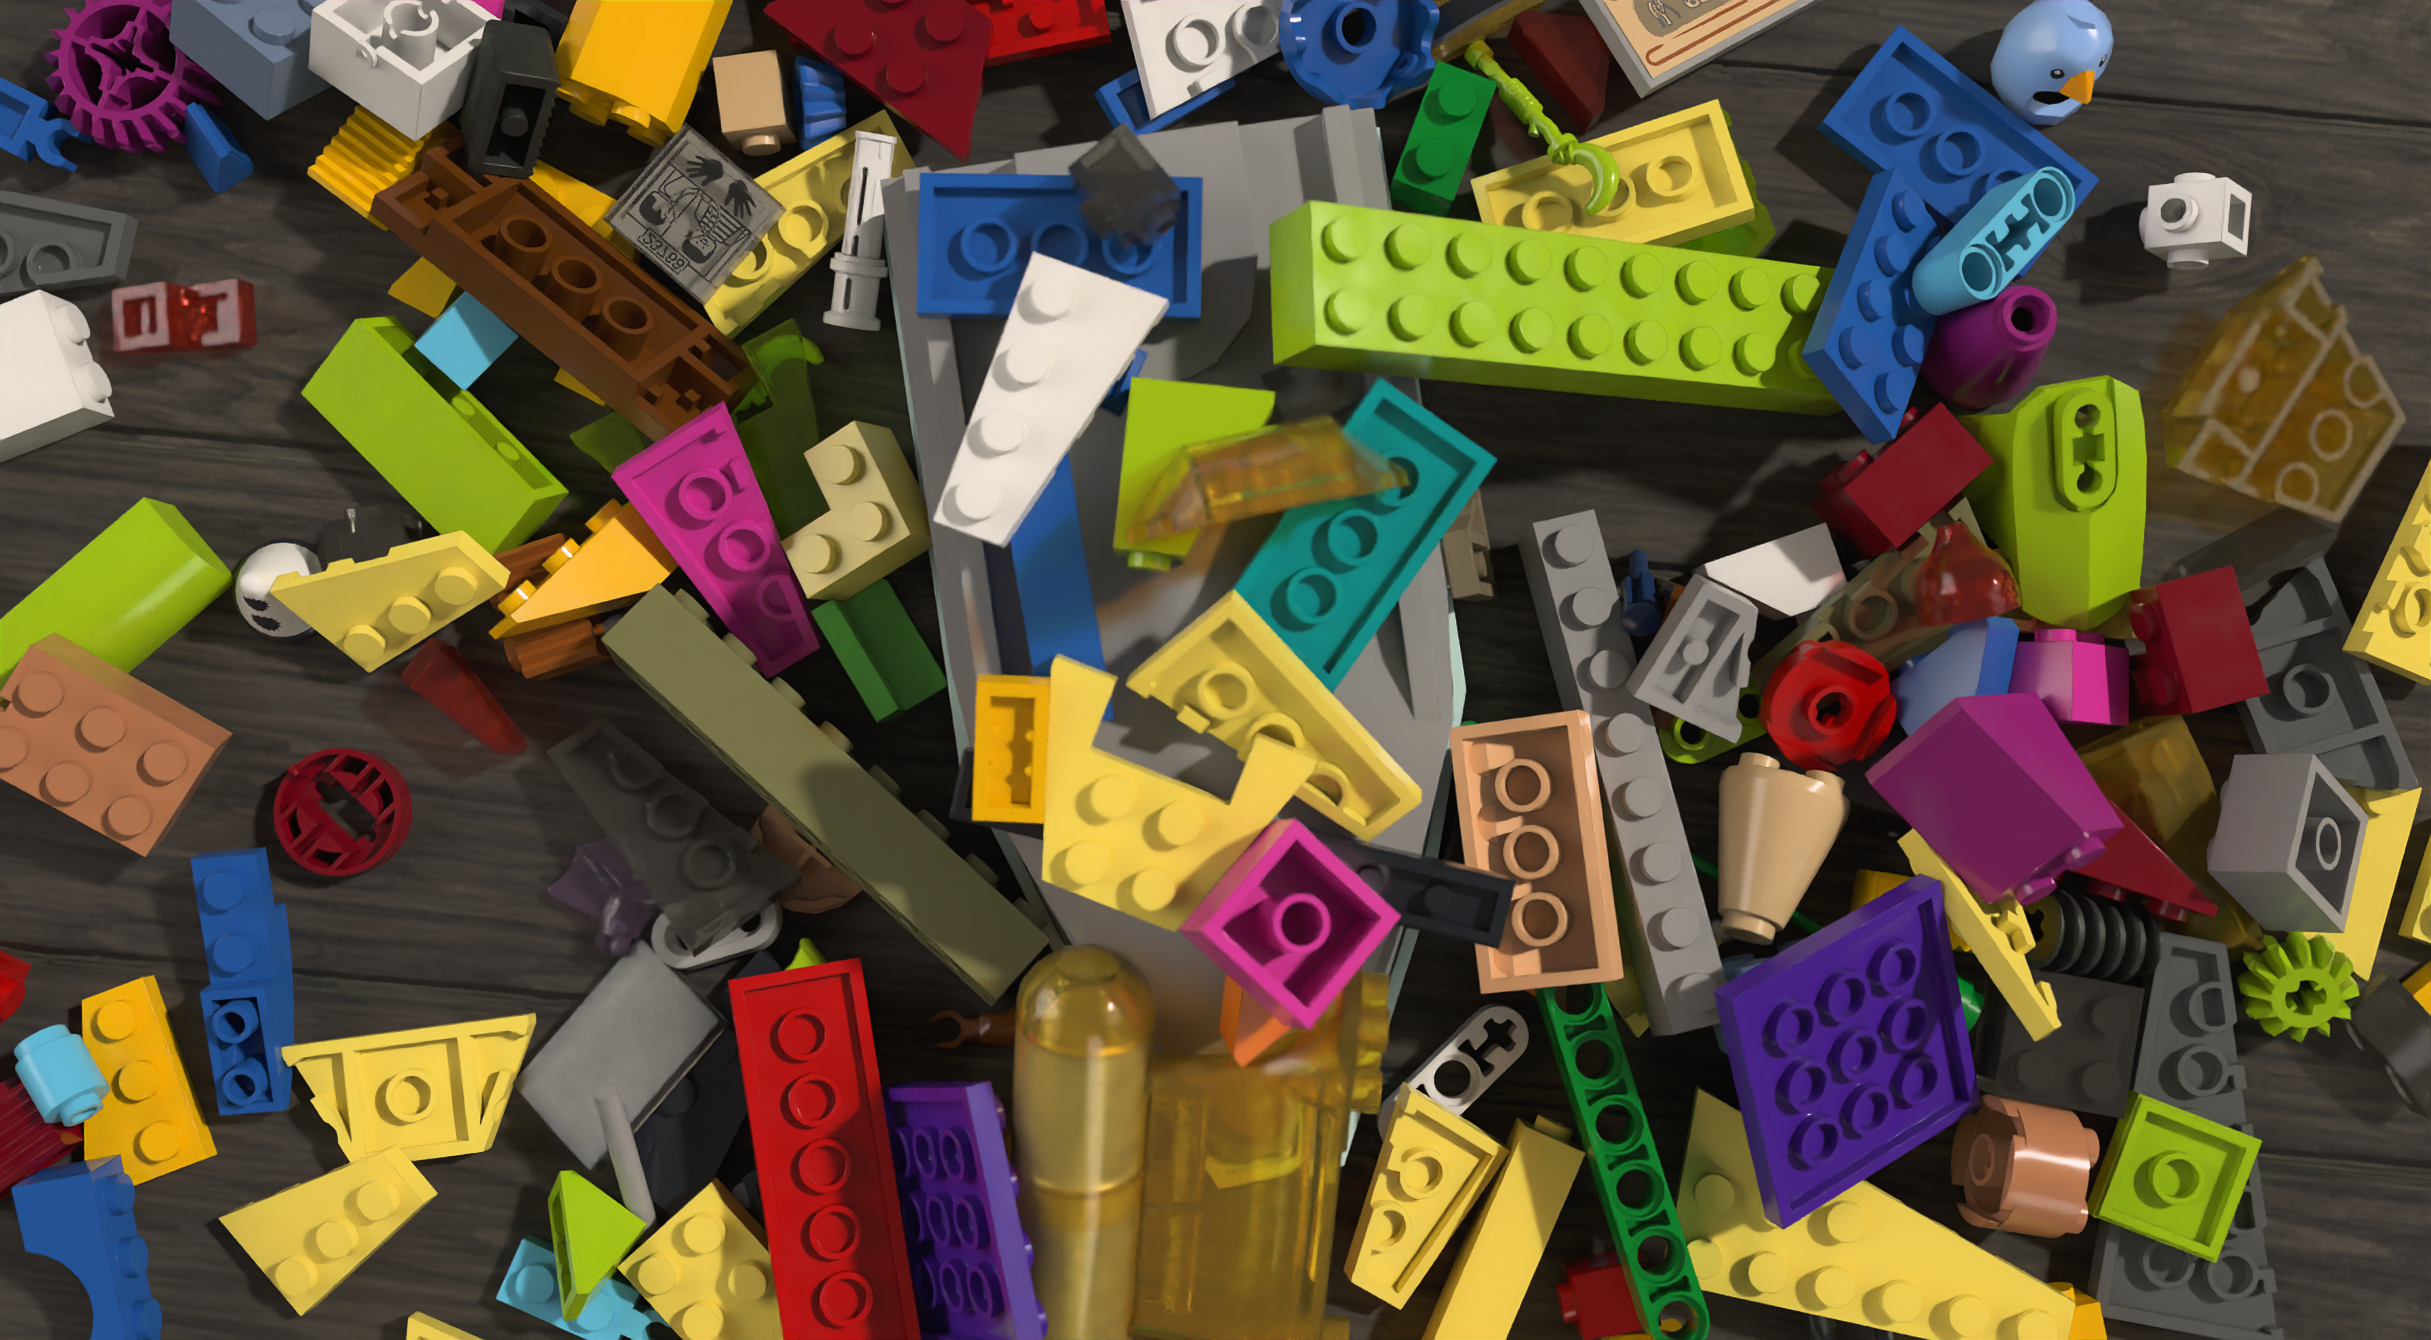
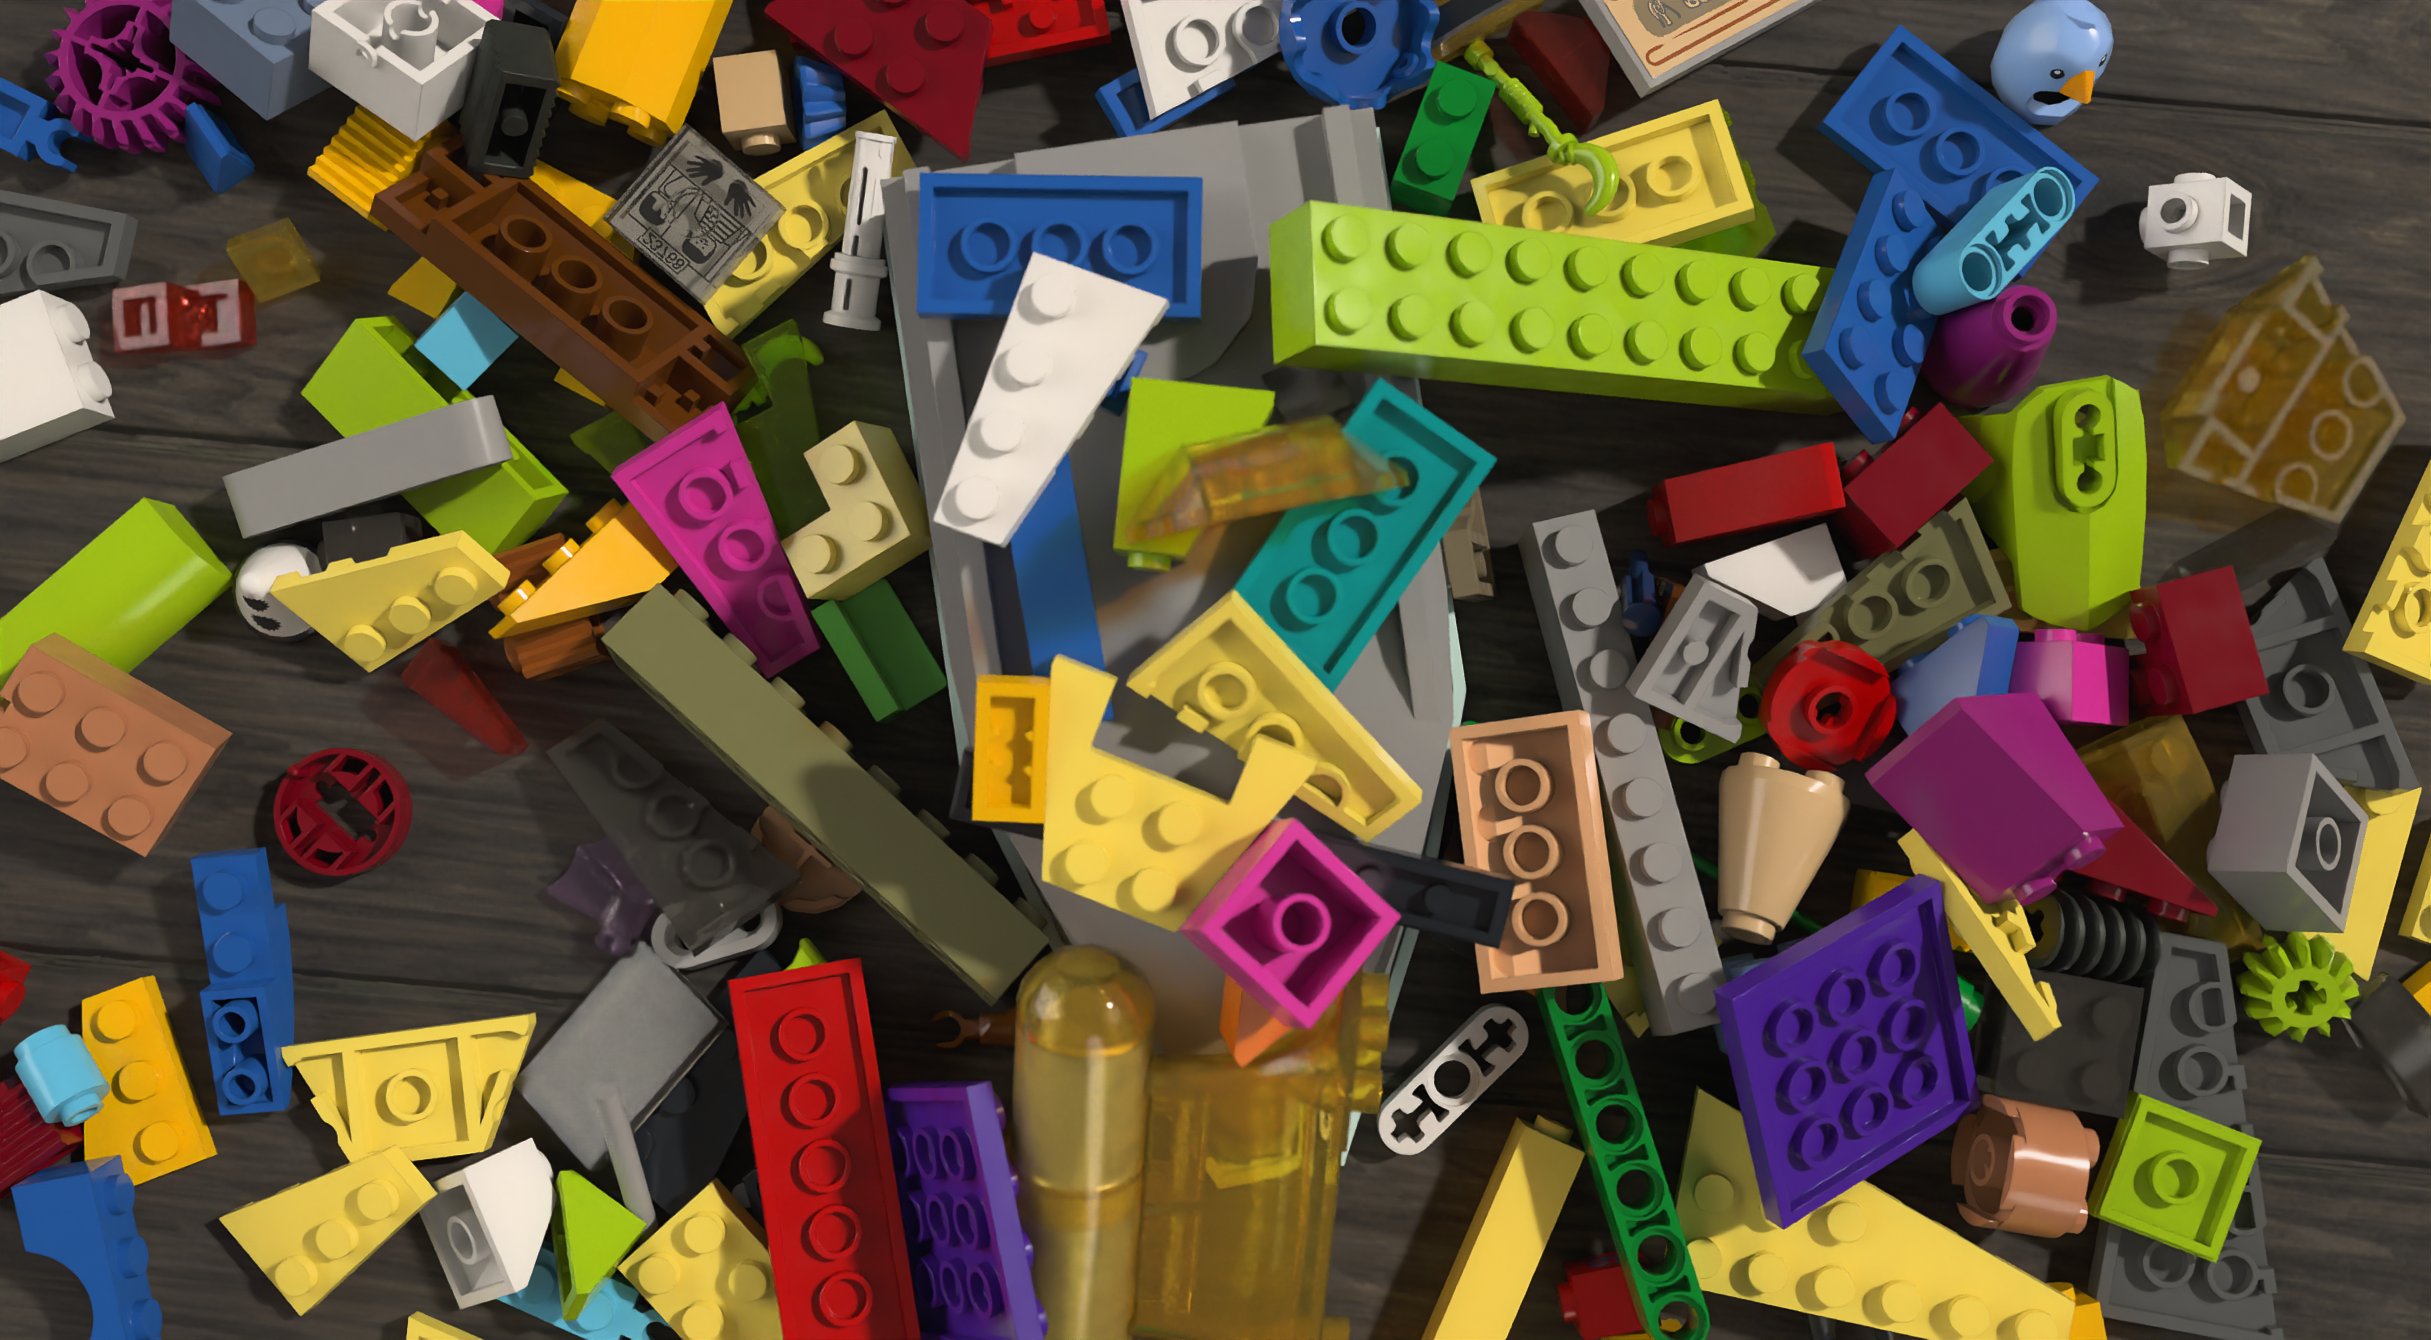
clear smoke brick [1067,122,1181,252] -> none
light yellow wing [1343,1081,1510,1310] -> none
clear red helmet [1914,521,2022,627] -> none
none -> light grey beam [222,395,514,539]
none -> clear yellow plate [226,217,321,303]
none -> white slope [419,1138,558,1310]
none -> red slope [1646,442,1846,550]

